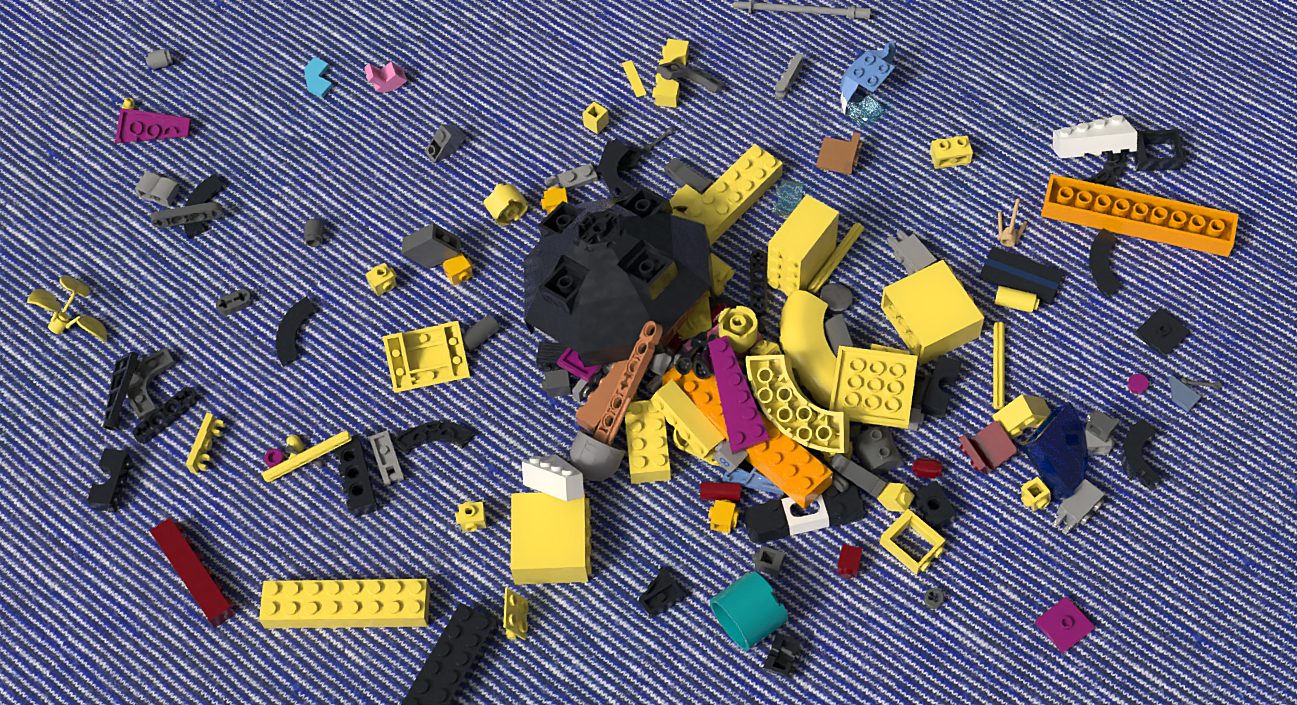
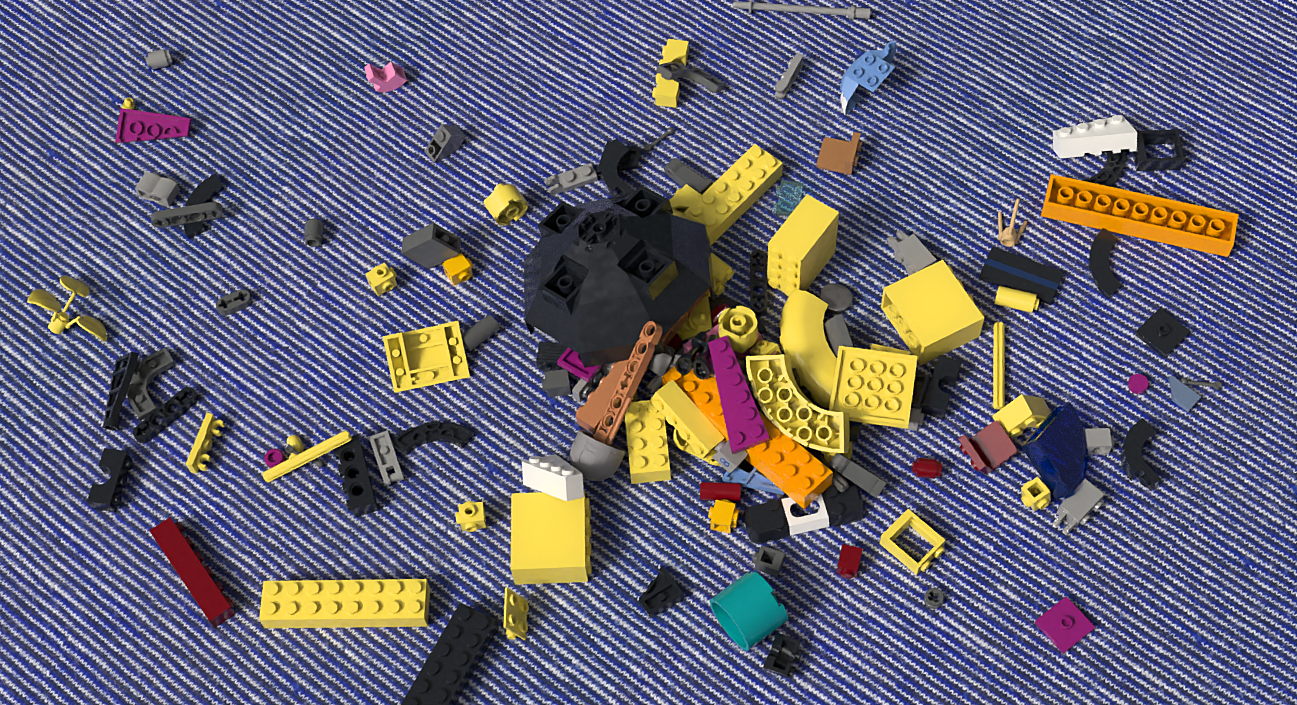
black tile [276,296,317,367] -> none
medium azure tile [304,57,333,99] -> none
yellow brick [541,187,568,215] -> none
light yellow brick [582,102,609,134] -> none
light yellow sticker [622,60,646,97] -> none
light yellow axle [808,223,864,294] -> none
clear light blue brick [847,95,886,128] -> none
dark grey brick [852,426,904,475] -> none
light yellow brick [877,483,914,512] -> none
black brick [913,481,957,531] -> none
light yellow brick [930,135,973,169] -> none
dark grey brick [1085,409,1120,443] -> none

